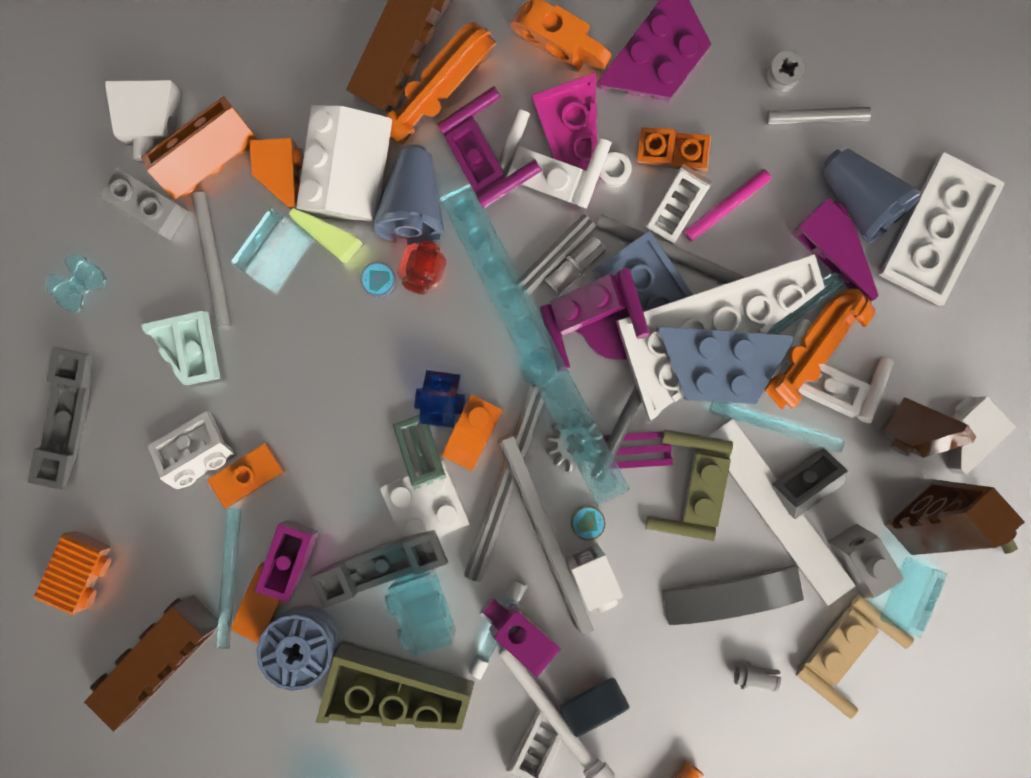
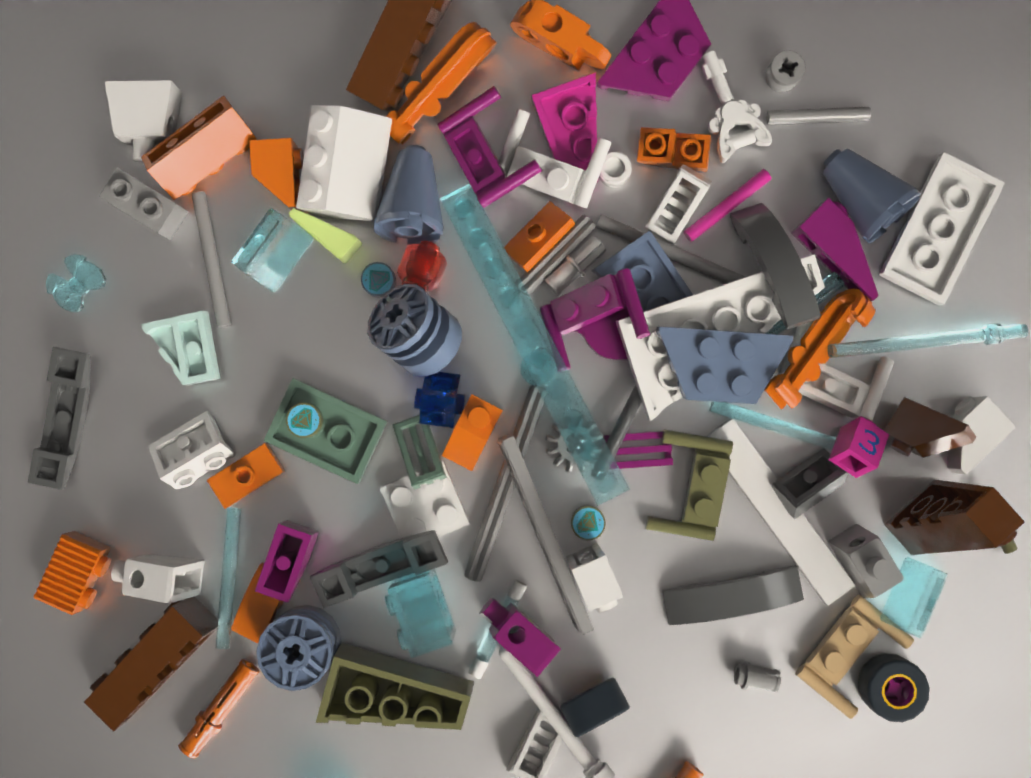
none -> white torso [111,554,205,604]
none -> orange pin [178,659,260,759]
none -> sand green plate [264,378,388,484]
none -> tile [286,403,323,438]
none -> sand blue wheel [367,284,462,377]
none -> orange plate [502,201,575,272]
none -> white piece [702,51,772,163]
none -> dark grey slope [730,203,821,330]
none -> clear light blue bar [828,323,1028,358]
none -> dark pink brick [828,416,889,478]
none -> black wheel [858,653,930,723]

